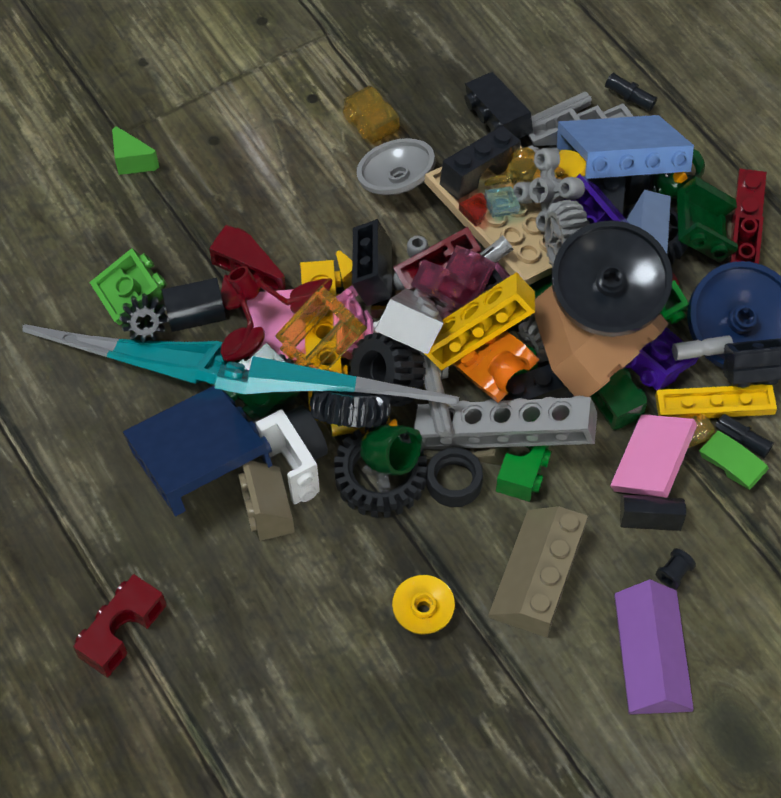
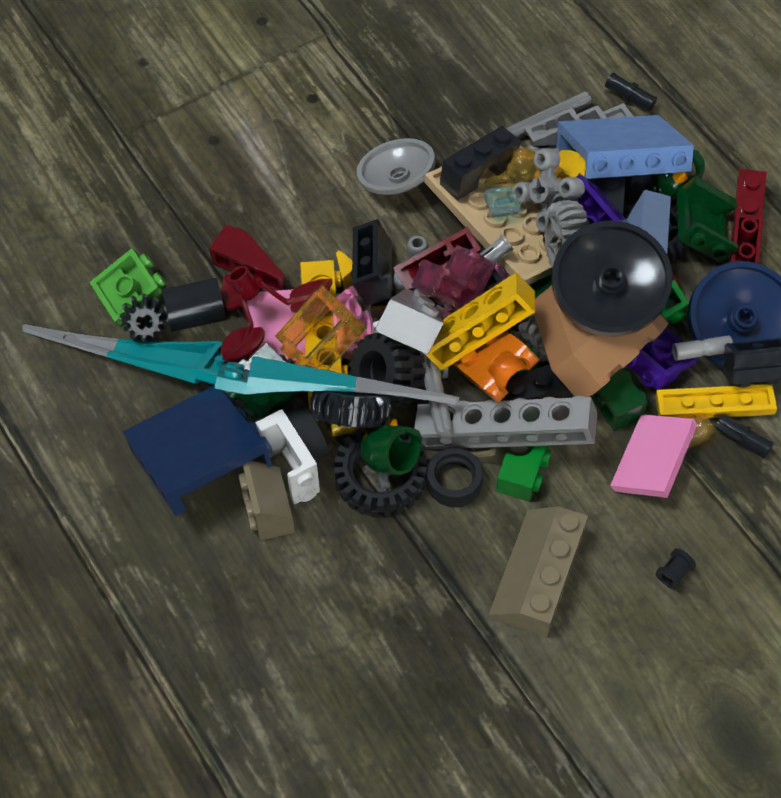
dark red arch [73,574,167,678] -> none
bright green slope [112,126,159,175] -> none
clear yellow brick [343,85,399,143] -> none
yellow dish [392,575,455,634] -> none
clear red tile [458,192,487,227] -> none
black brick [464,72,533,139] -> none
medium lavender slope [614,579,694,714] -> none
black brick [620,495,686,531] -> none
bright green slope [699,430,769,490] -> none

